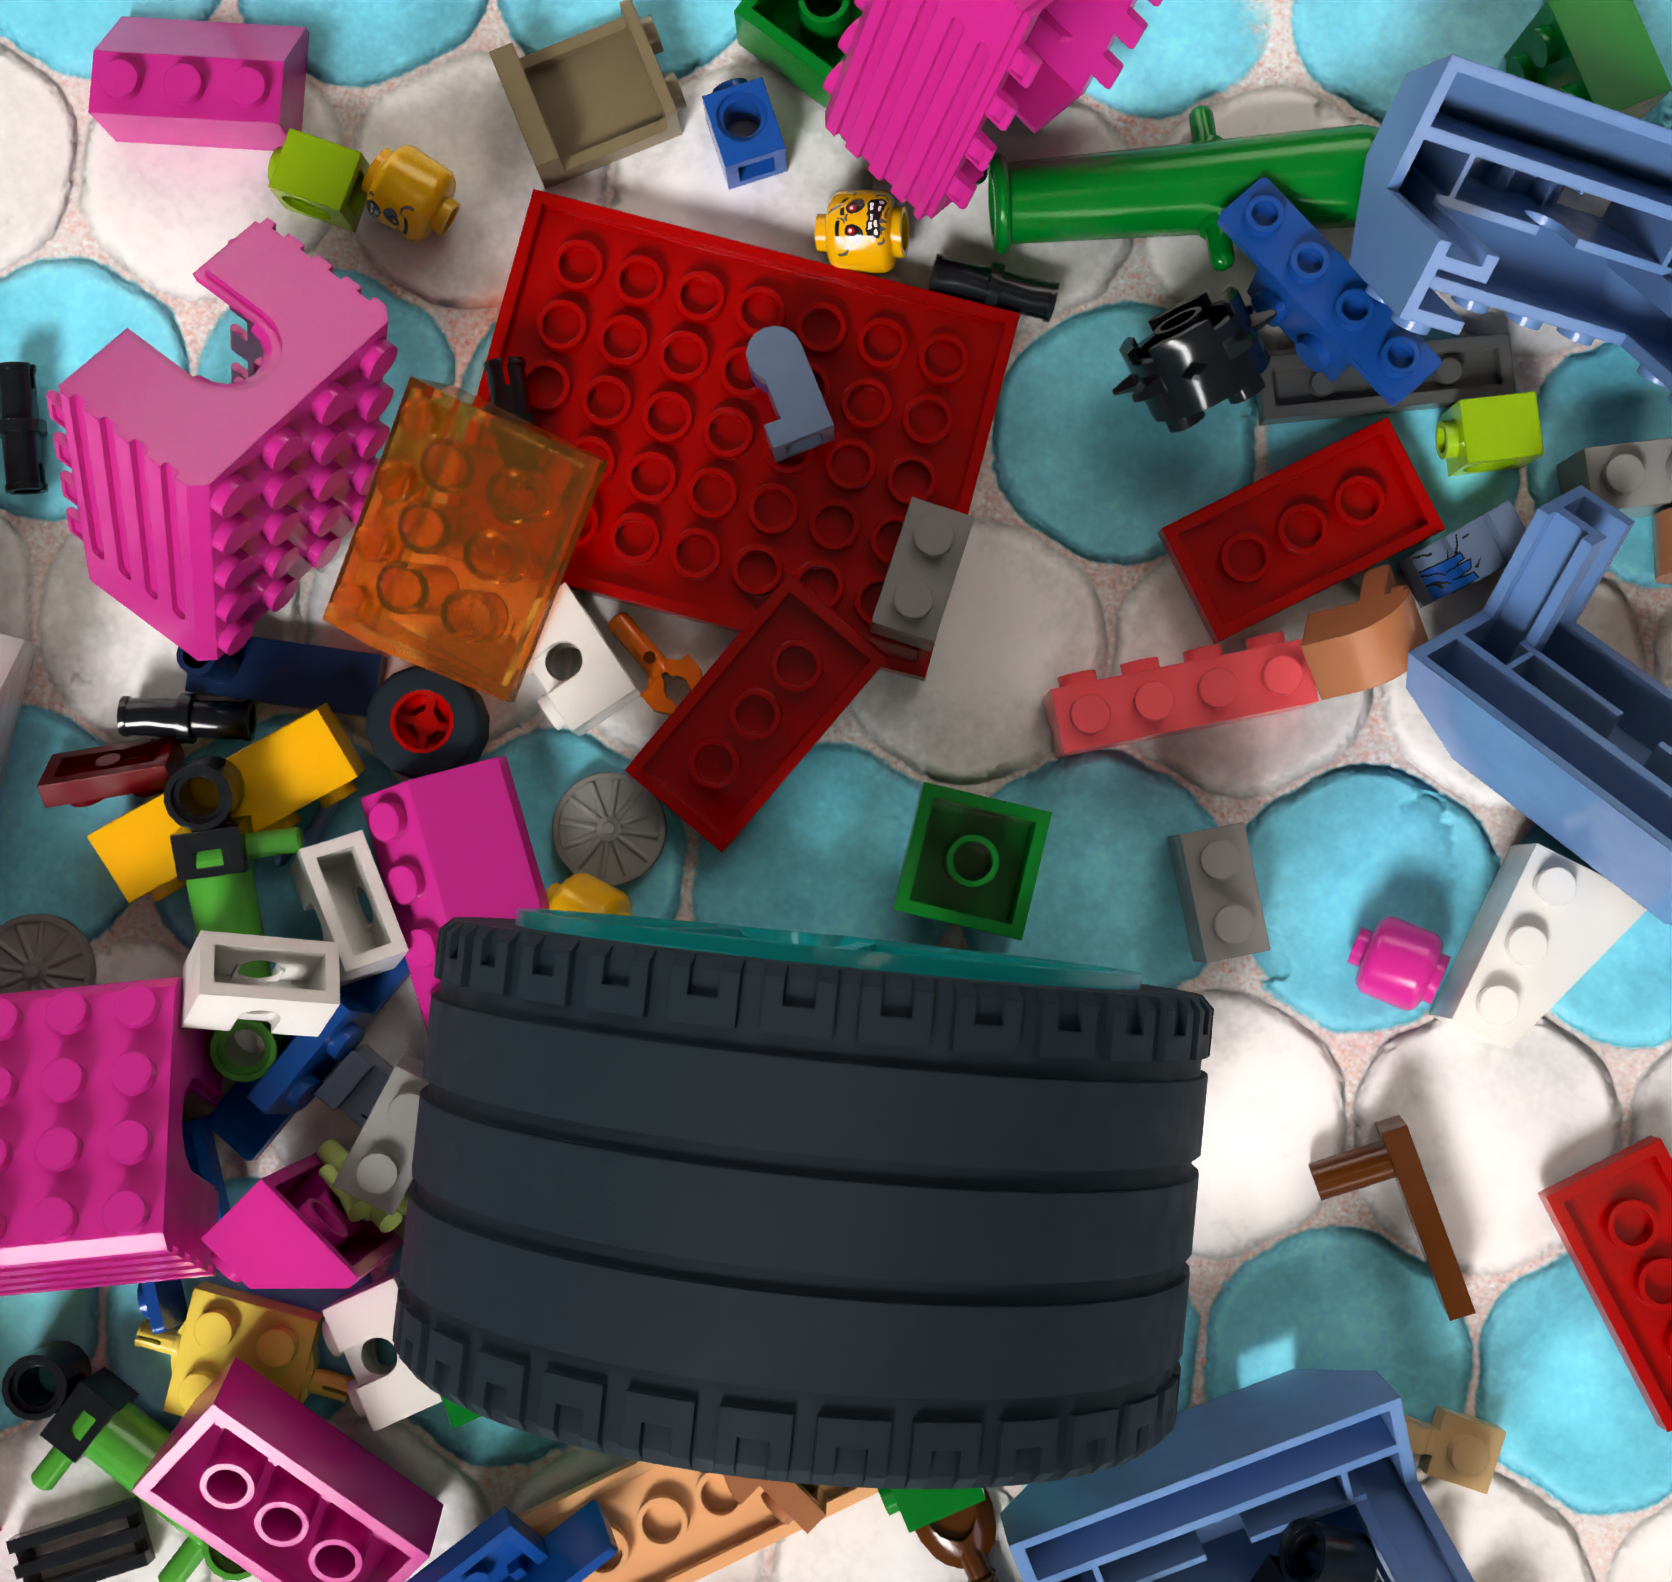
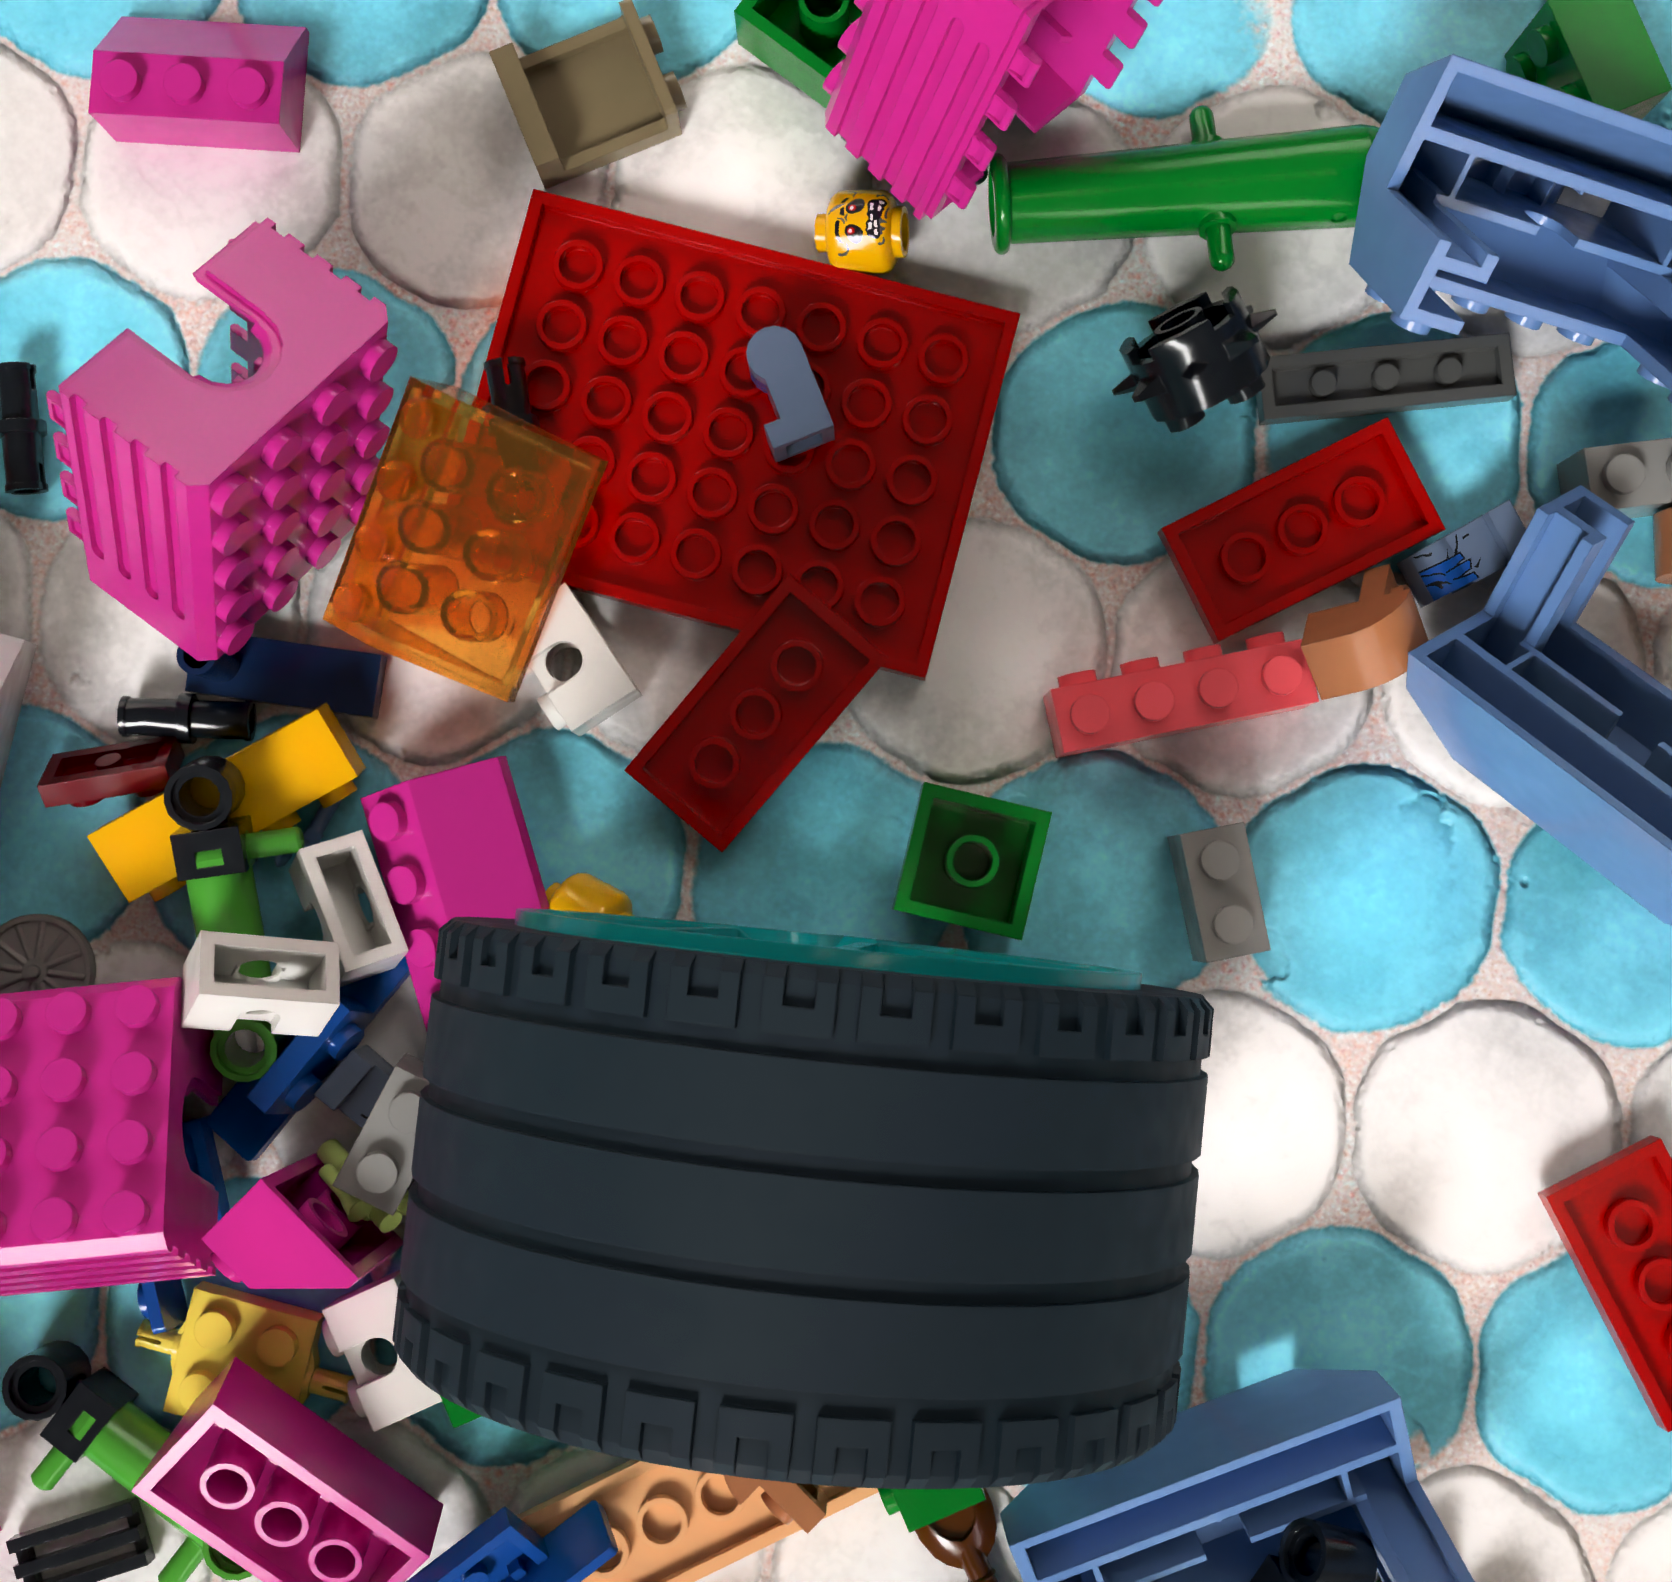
lime brick [268,128,370,232] -> none
yellow head [361,145,461,242] -> none
black wheel [366,665,490,779] -> none
light grey wheel [552,772,667,886] -> none
orange bar [608,612,703,716] -> none
blue brick [702,77,787,190] -> none
light grey brick [870,497,975,652] -> none
black pin [928,253,1059,323] -> none
blue bracket [1217,178,1442,406] -> none
reddish brown piece [1308,1115,1476,1321] -> none
dark pink head [1347,916,1451,1011] -> none
tan plate [1404,1405,1506,1494] -> none
white wedge [1429,843,1647,1049] -> none
lime brick [1435,391,1544,477] -> none

